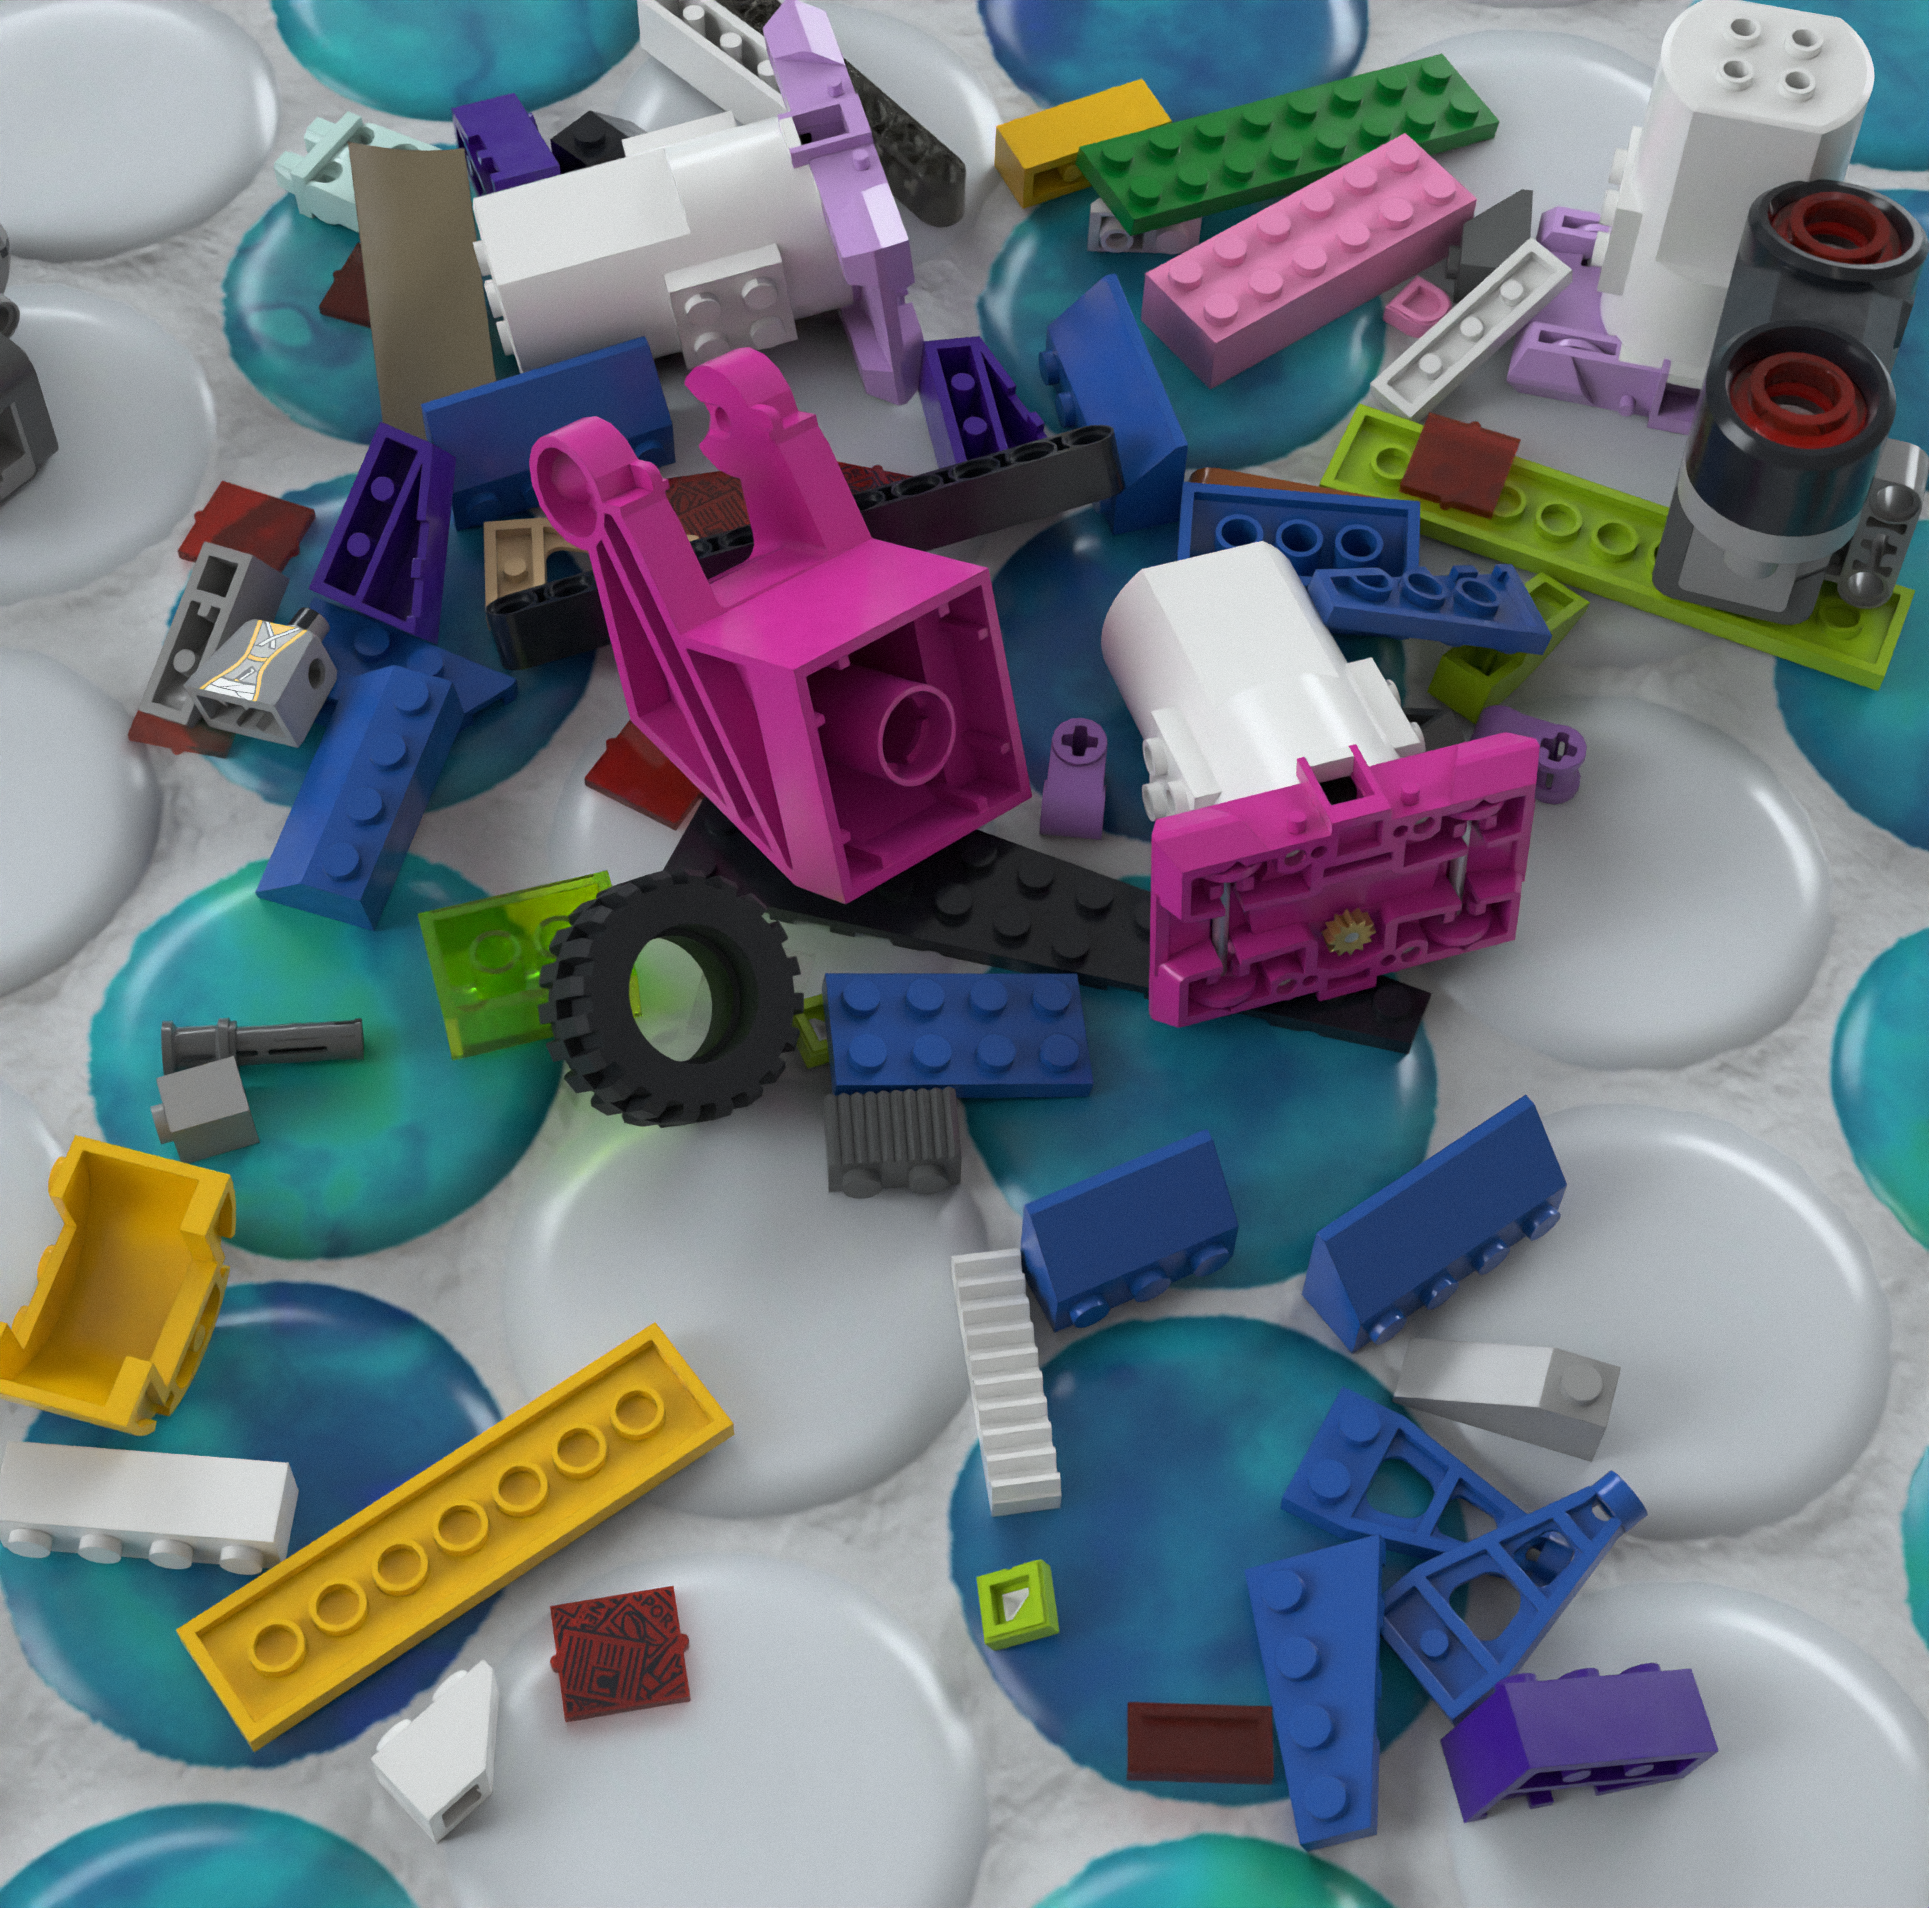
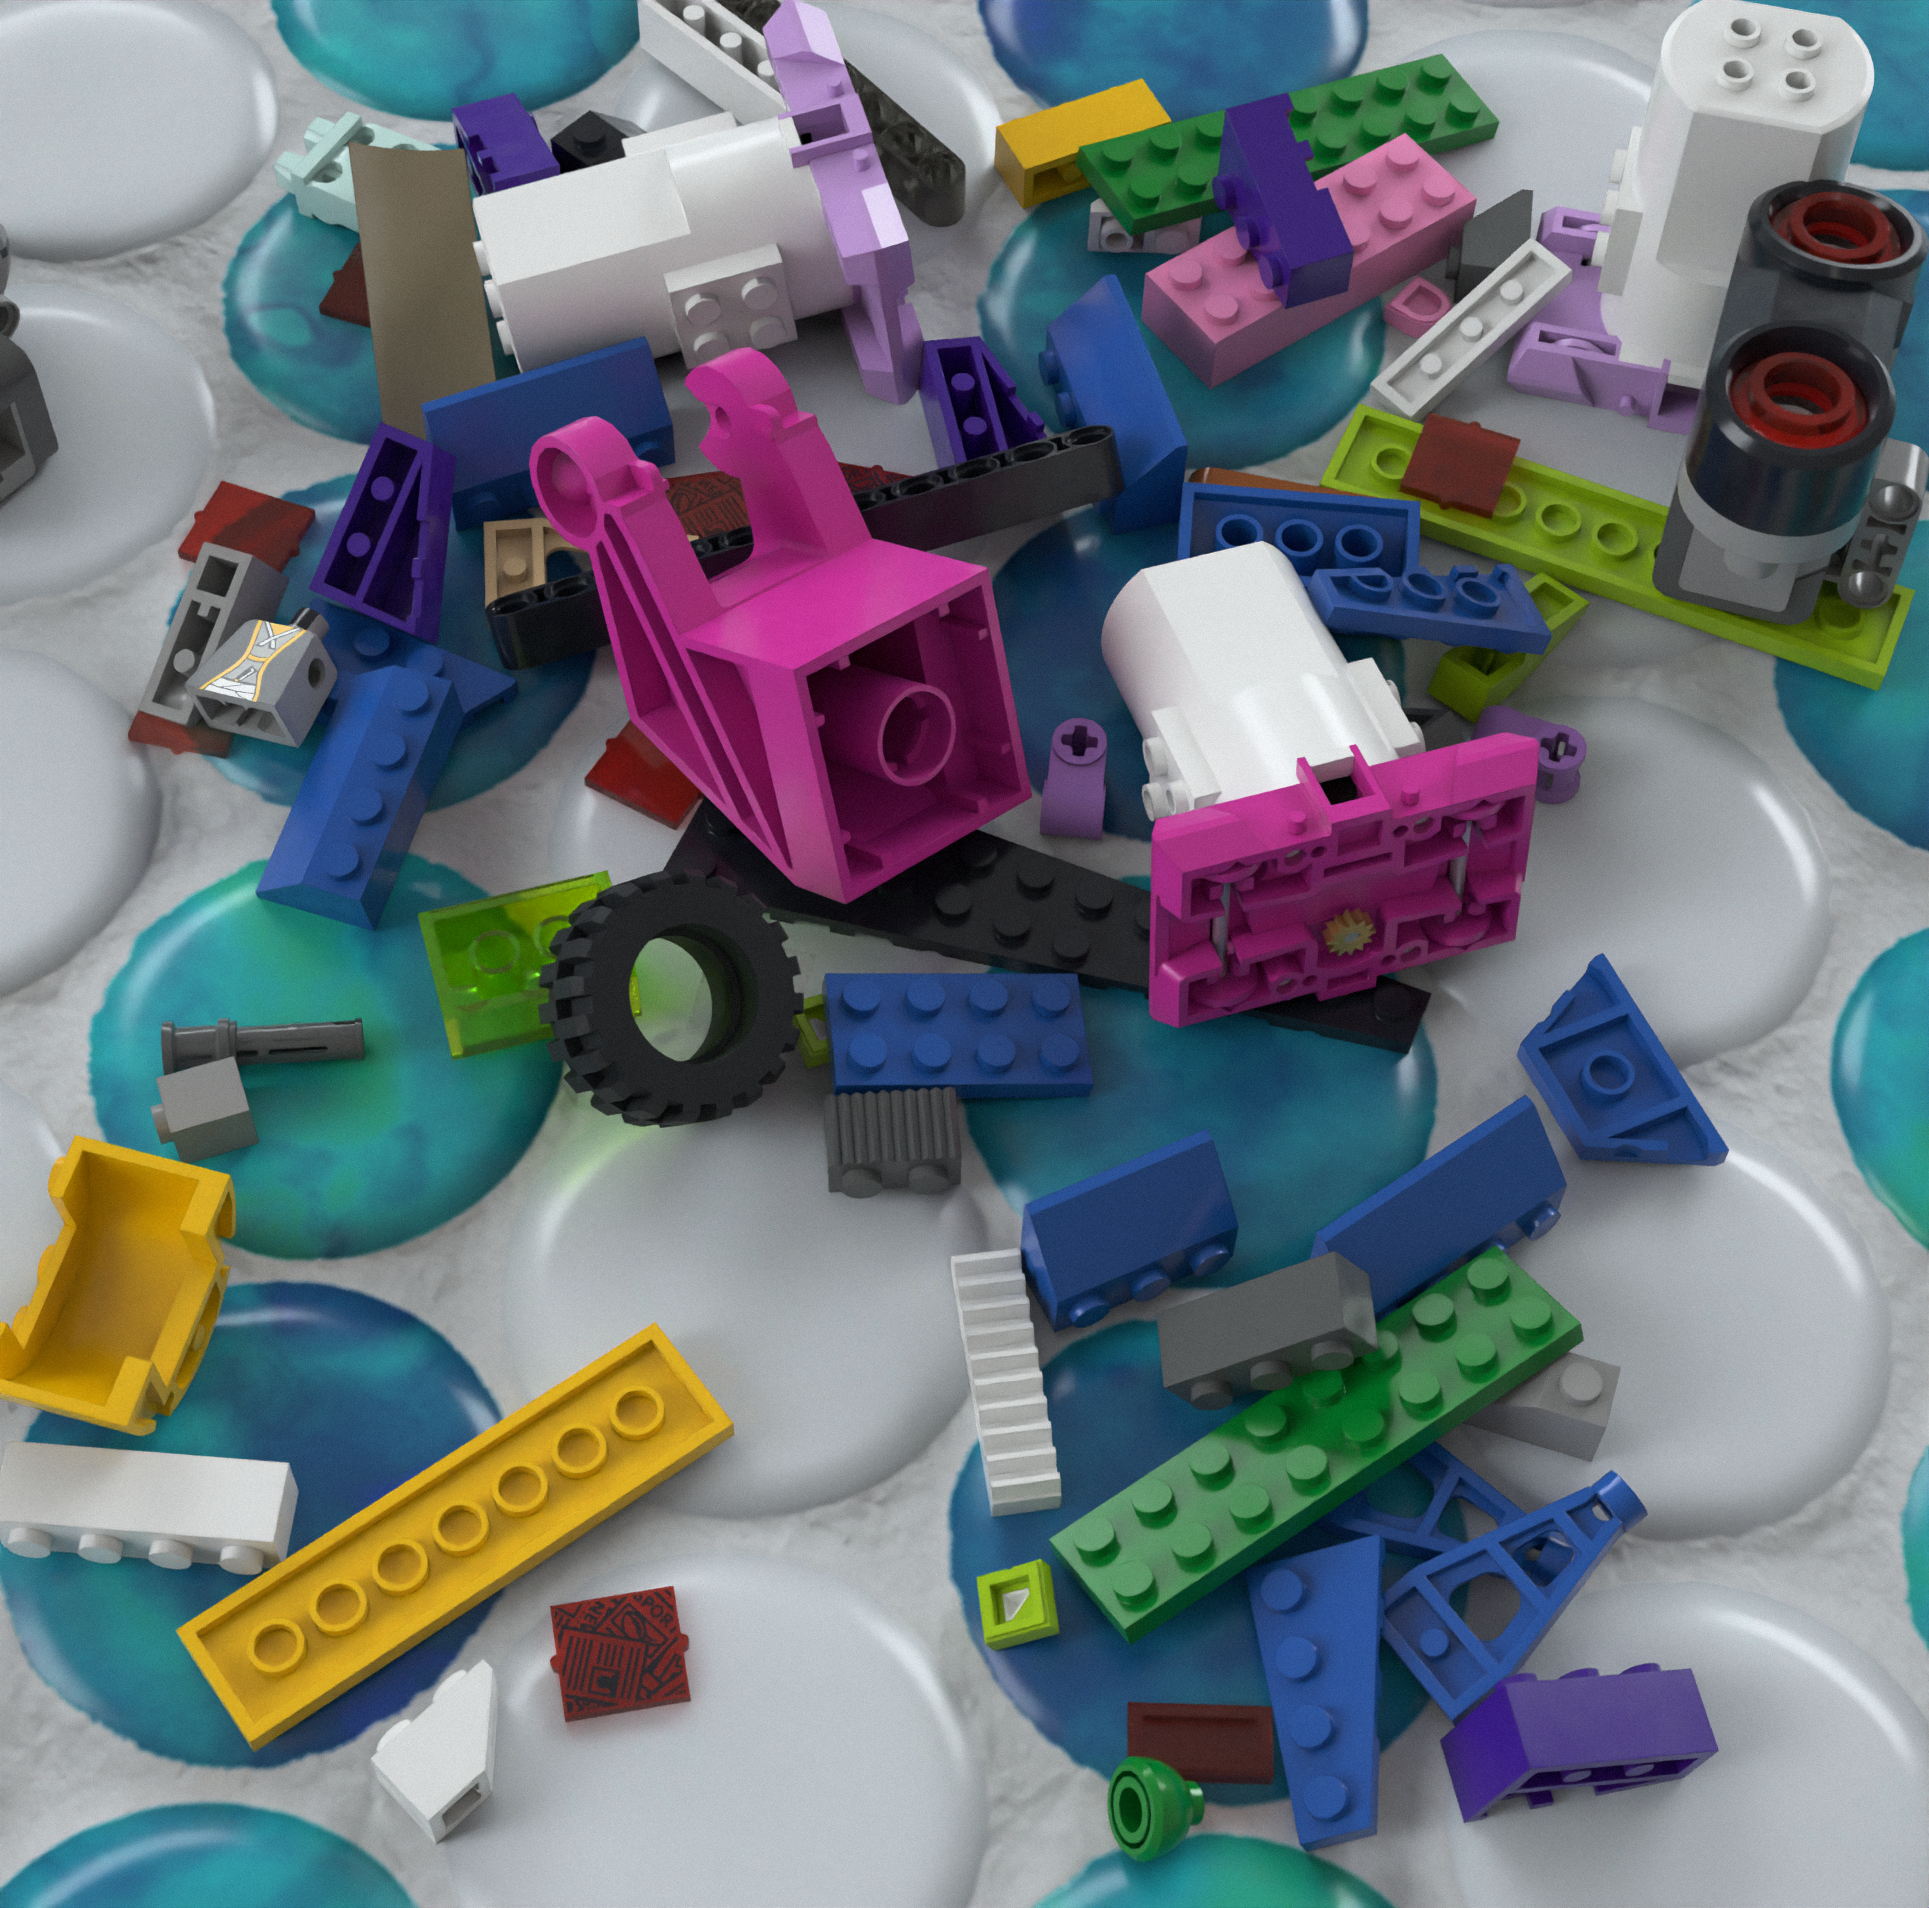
none -> green plate [1049,1245,1584,1646]
none -> green brick [1107,1756,1205,1862]
none -> dark grey brick [1157,1251,1379,1410]
none -> dark purple wedge [1212,92,1354,309]
none -> blue wing [1517,953,1729,1166]

